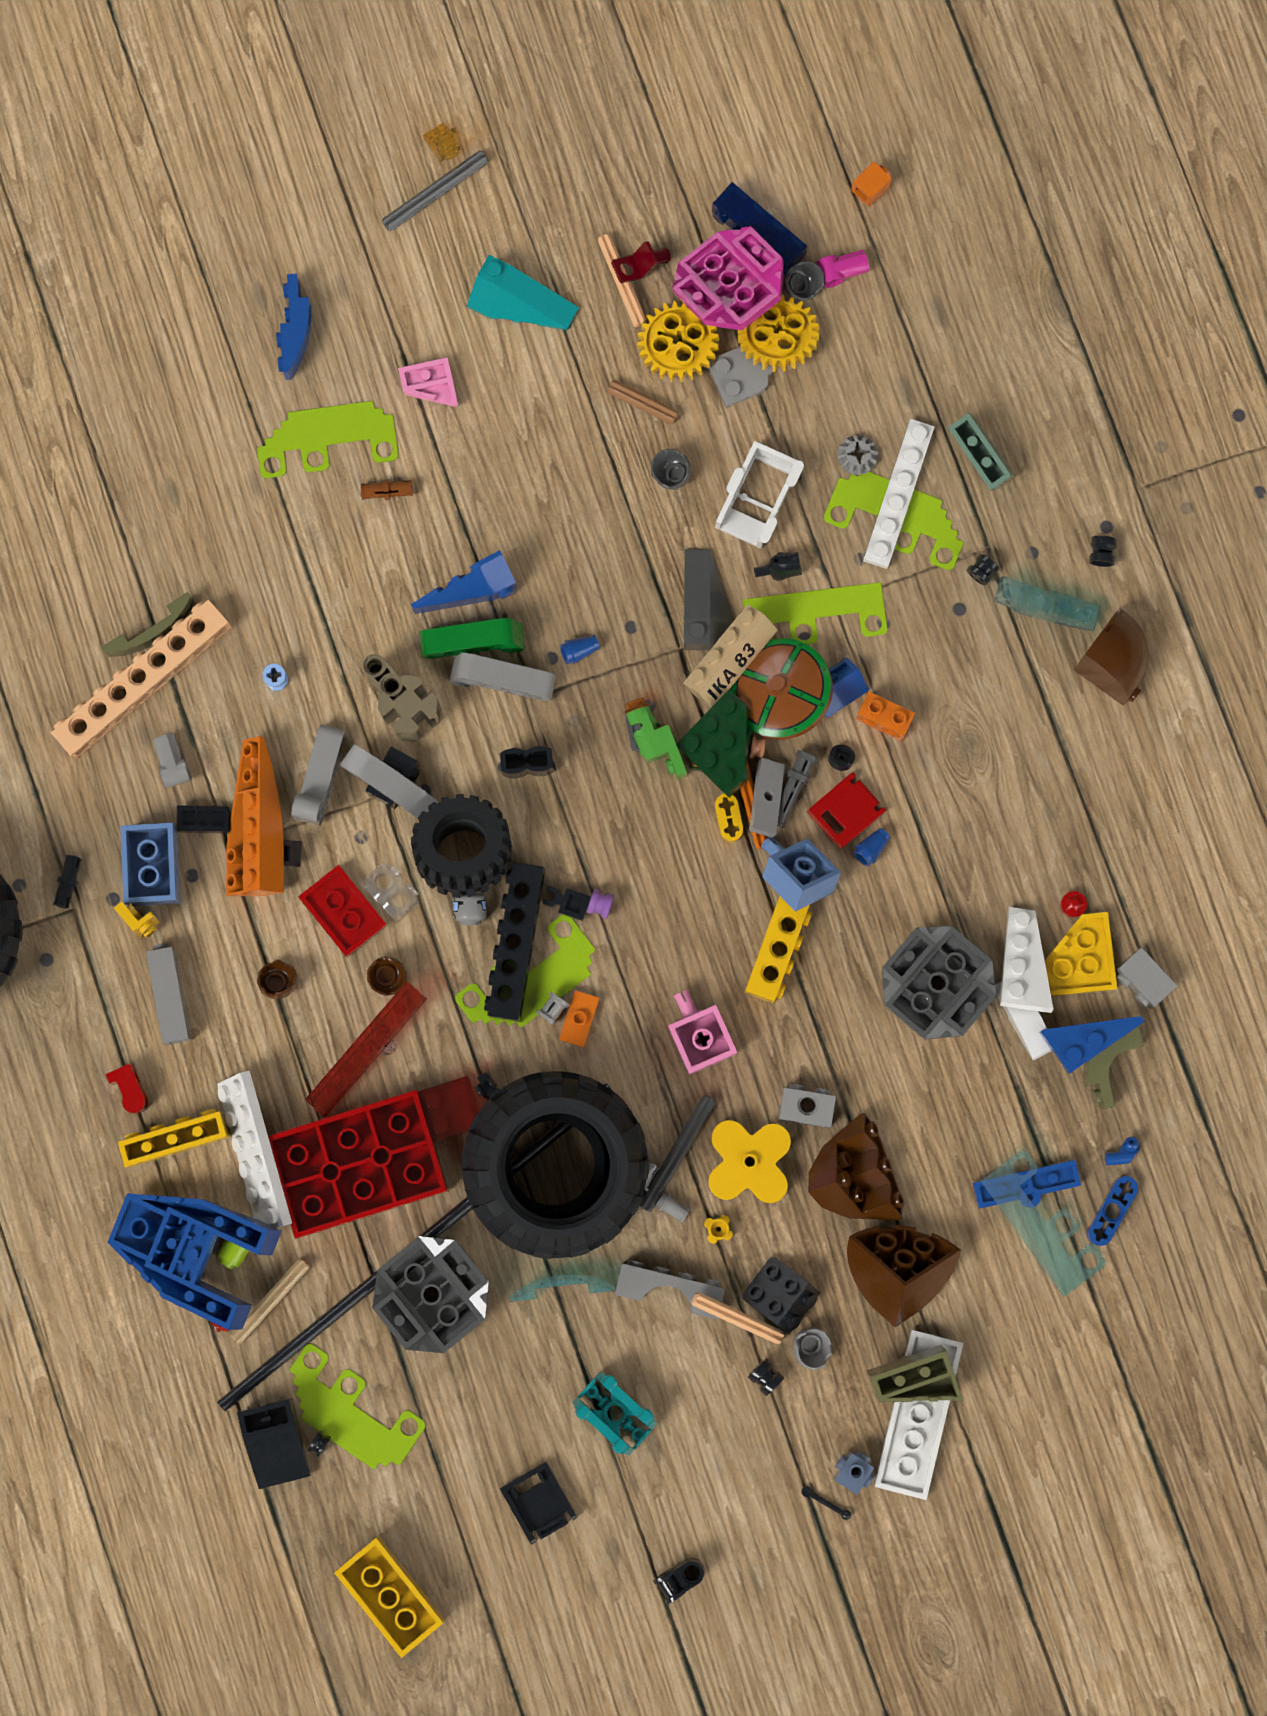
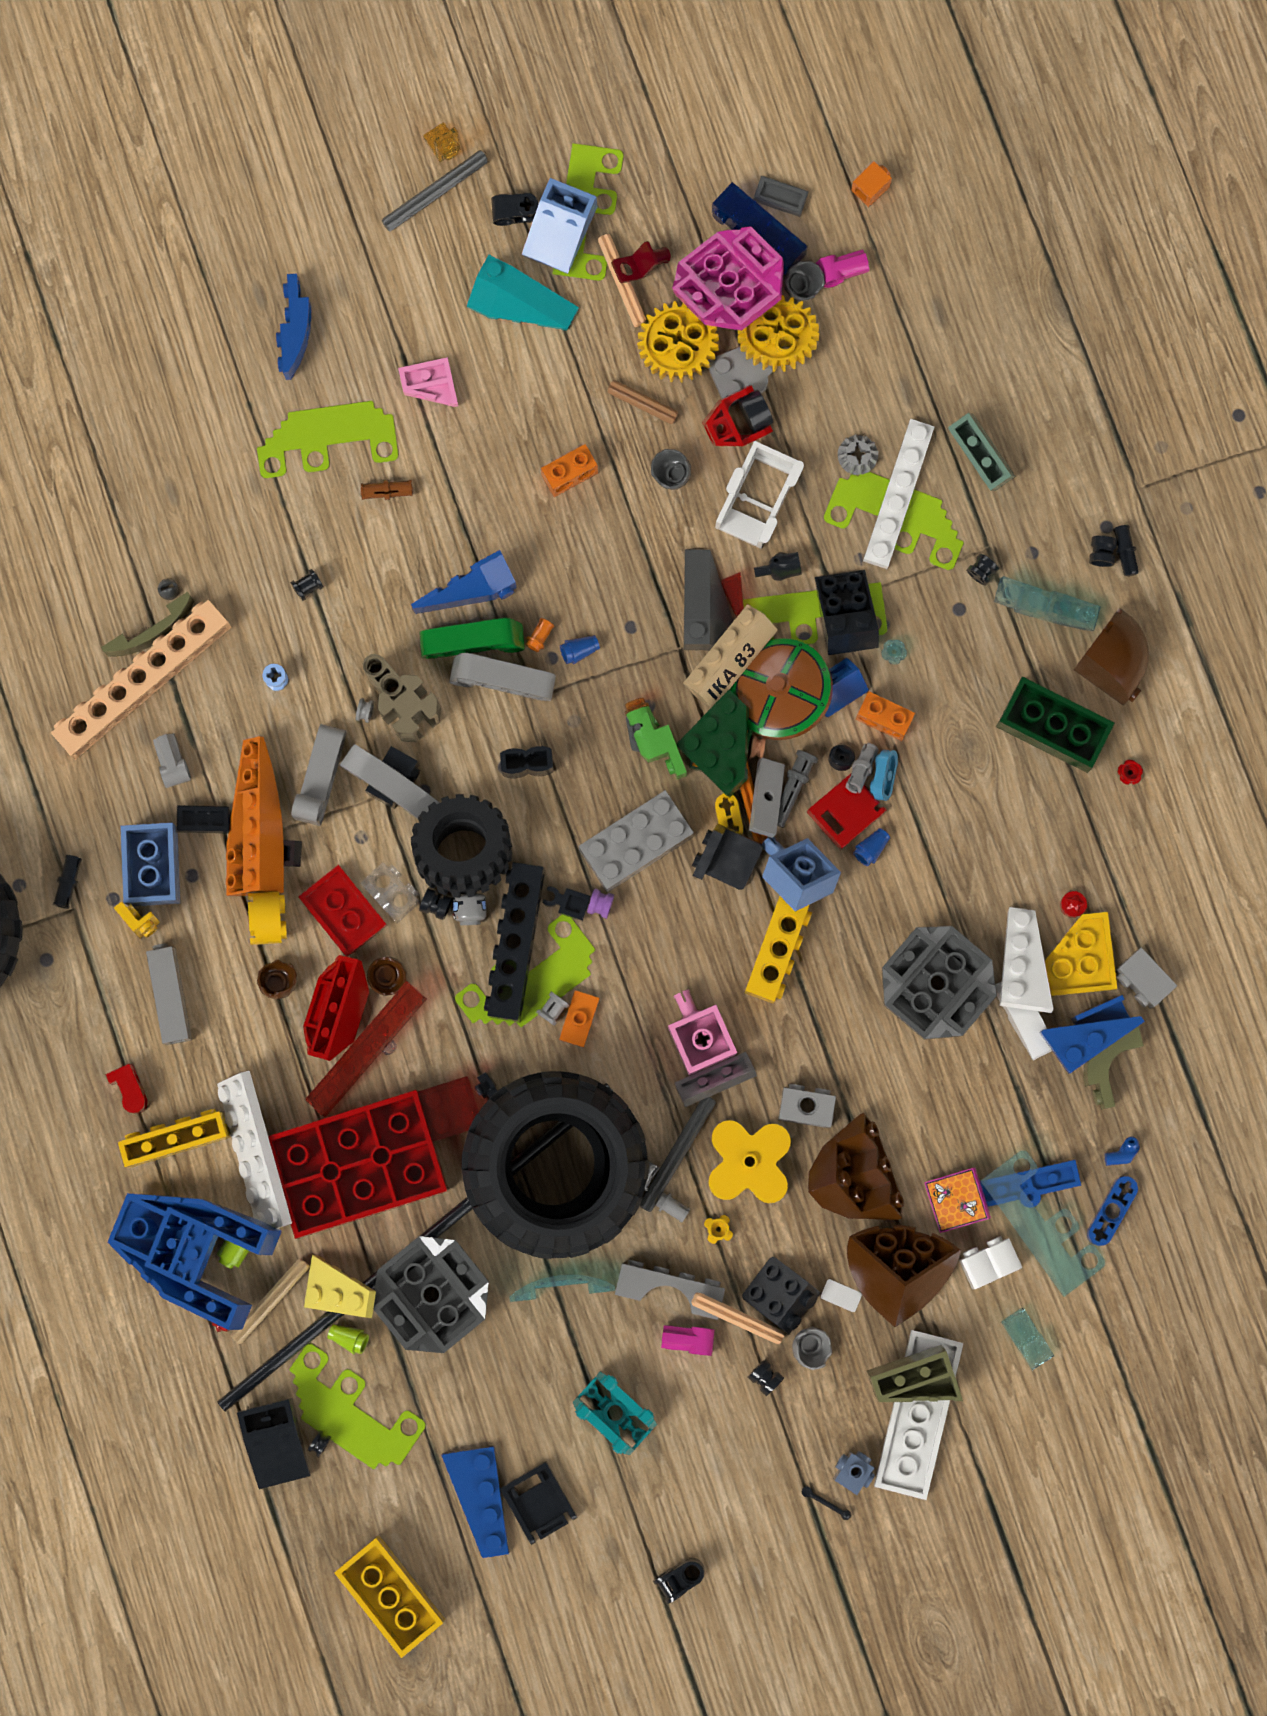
none -> dark grey hinge [158,579,179,600]
none -> yellow brick [248,891,287,945]
none -> black bush [290,569,324,601]
none -> red wedge [303,955,369,1061]
none -> light yellow wing [304,1255,376,1318]
none -> lime cone [327,1324,369,1355]
none -> light grey bush [356,698,374,723]
none -> black wheel [419,887,453,920]
none -> blue wing [441,1446,509,1558]
none -> black piece [491,193,539,226]
none -> slope [522,178,598,274]
none -> orange pin [525,618,555,652]
none -> orange brick [541,444,598,497]
none -> lime piece [552,143,623,281]
none -> light grey brick [578,790,694,893]
none -> dark pink piece [661,1325,715,1356]
none -> flat silver plate [675,1052,757,1107]
none -> black bracket [692,823,763,890]
none -> red piece [702,385,774,446]
none -> clear red piece [721,572,744,618]
none -> dark grey tile [753,176,809,217]
none -> black slope [815,570,879,656]
none -> white sticker [821,1279,862,1312]
none -> light grey pin [846,743,879,793]
none -> dark azure plate [870,749,898,801]
none -> clear light blue plate [881,640,907,665]
none -> tile [924,1167,991,1233]
none -> white brick [959,1236,1022,1289]
none -> dark green brick [996,676,1115,773]
none -> clear light blue slope [1001,1308,1054,1370]
none -> blue panel [1071,995,1130,1025]
none -> black axle [1113,525,1139,577]
none -> red plate [1117,760,1143,785]

